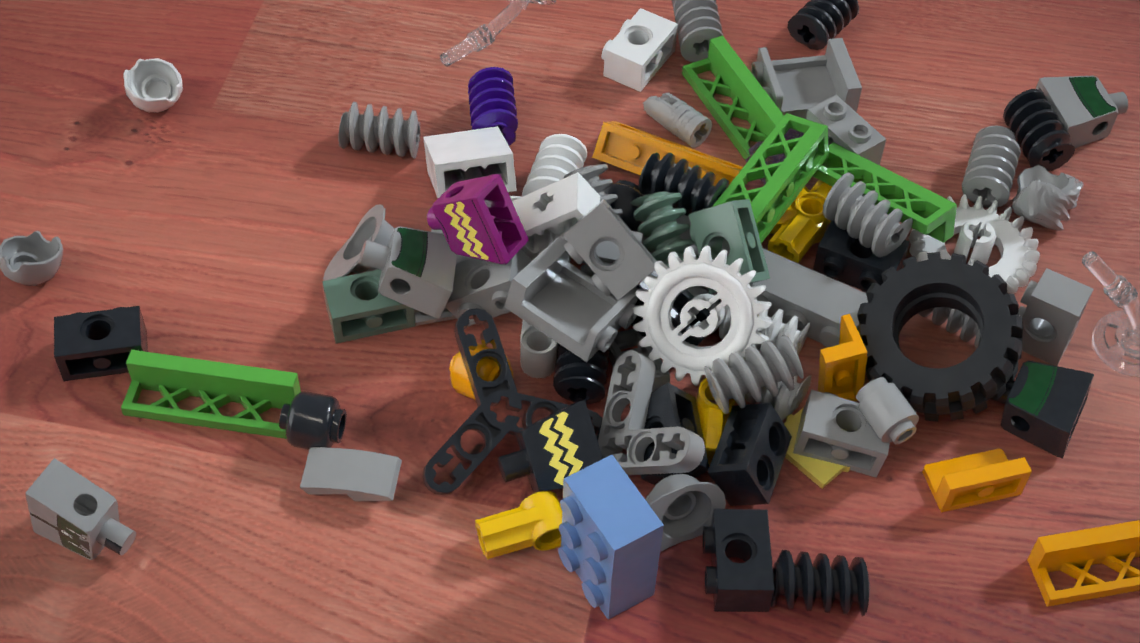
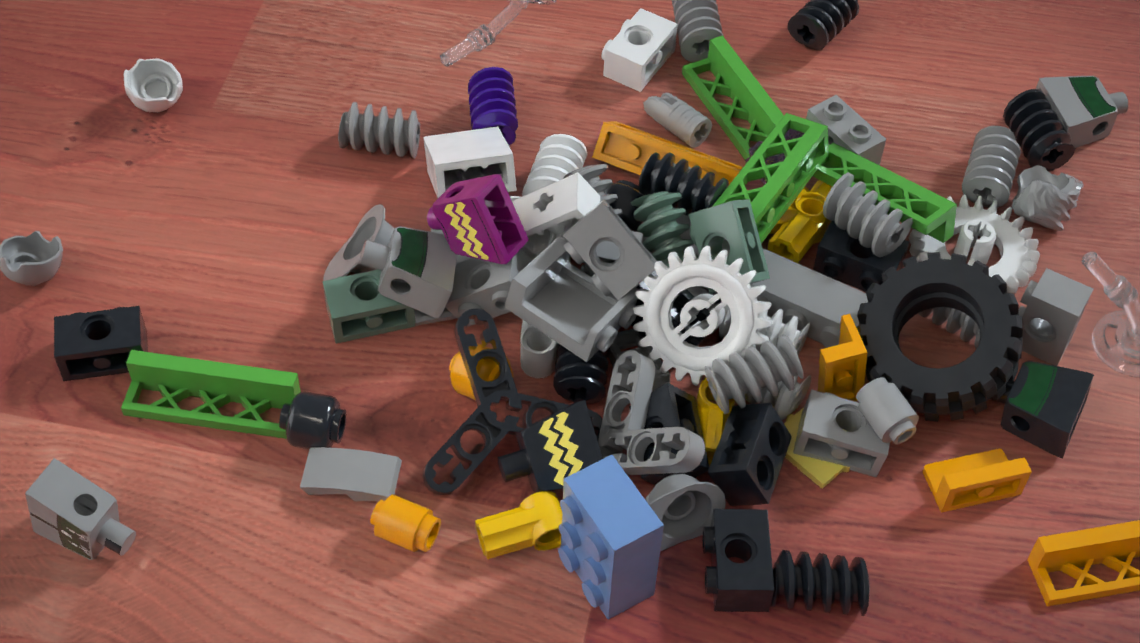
light grey panel [751,38,862,119] -> none
none -> light orange brick [370,494,441,552]

